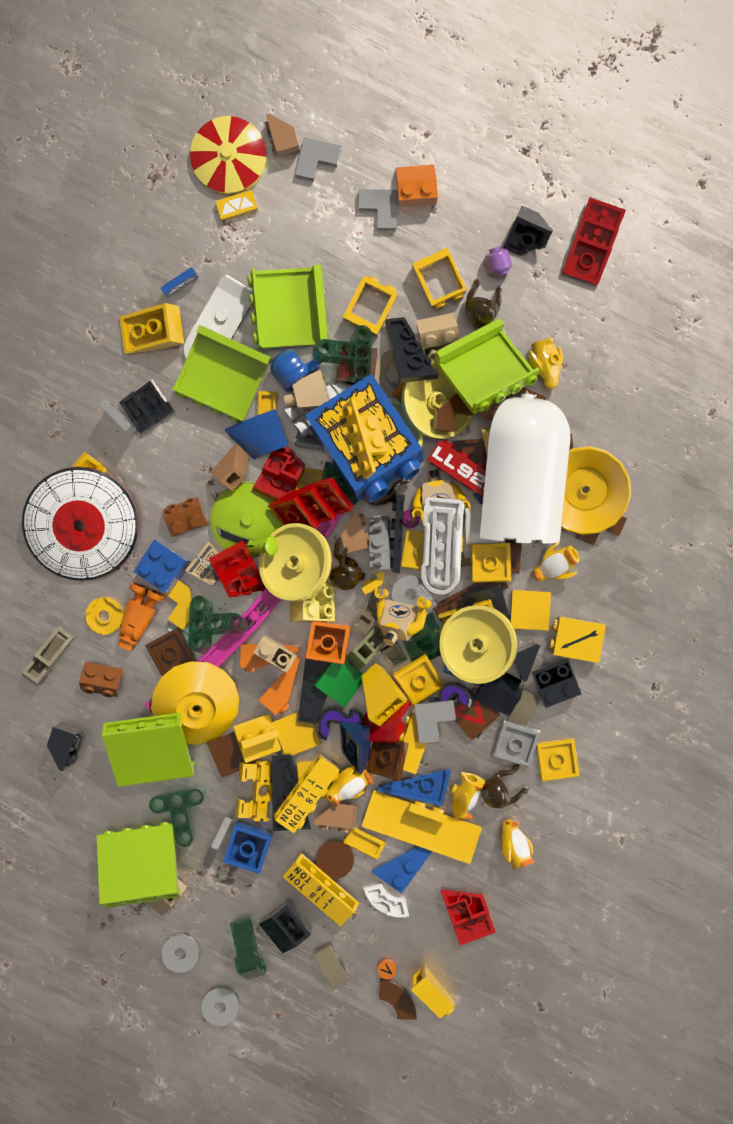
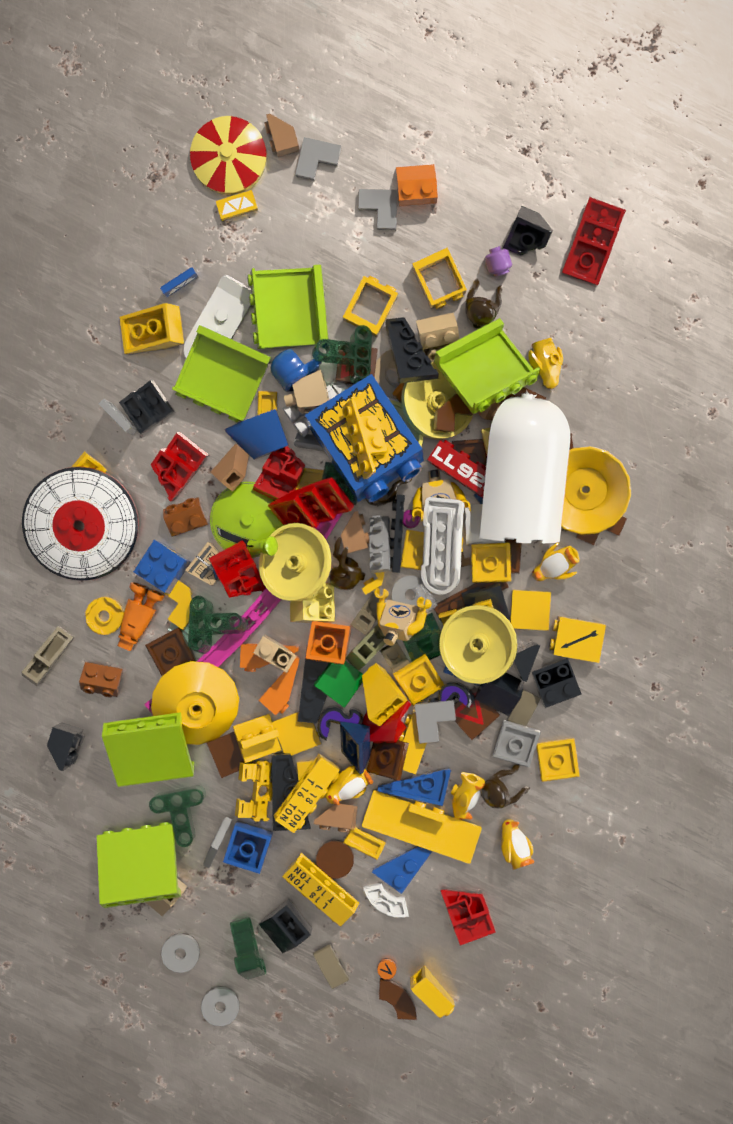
none -> red slope [151,432,209,502]

